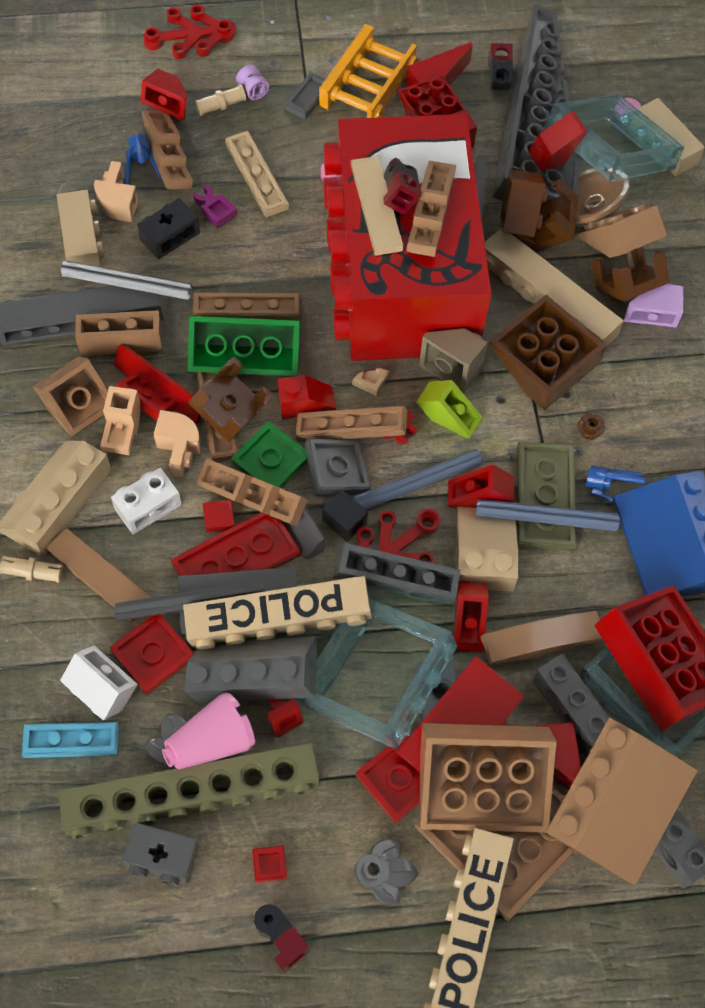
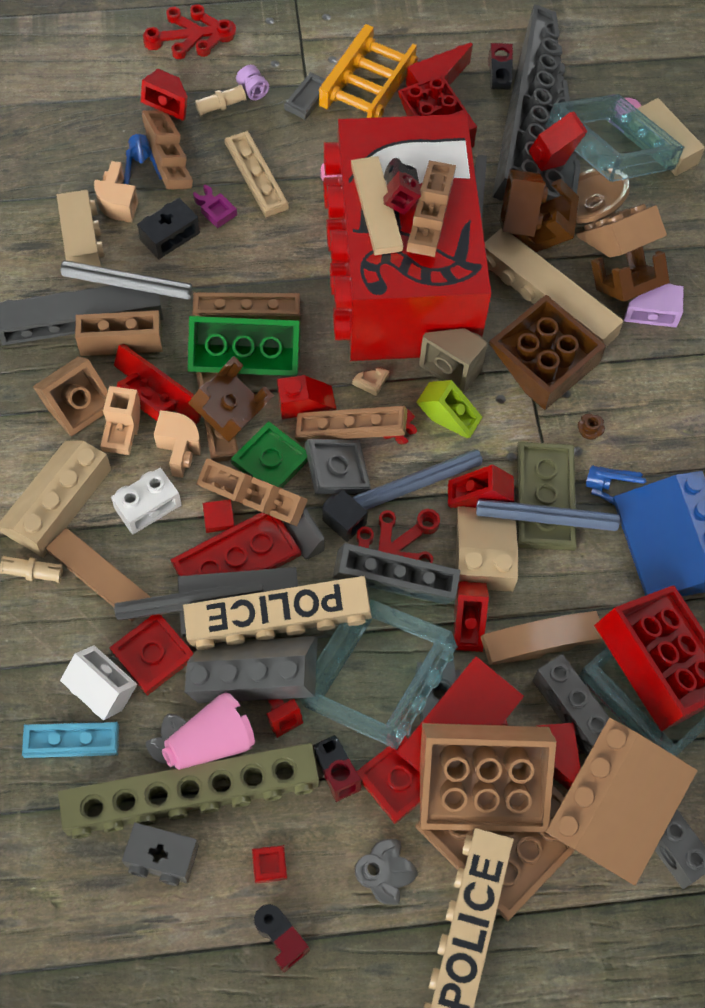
none -> leg [312,735,361,802]

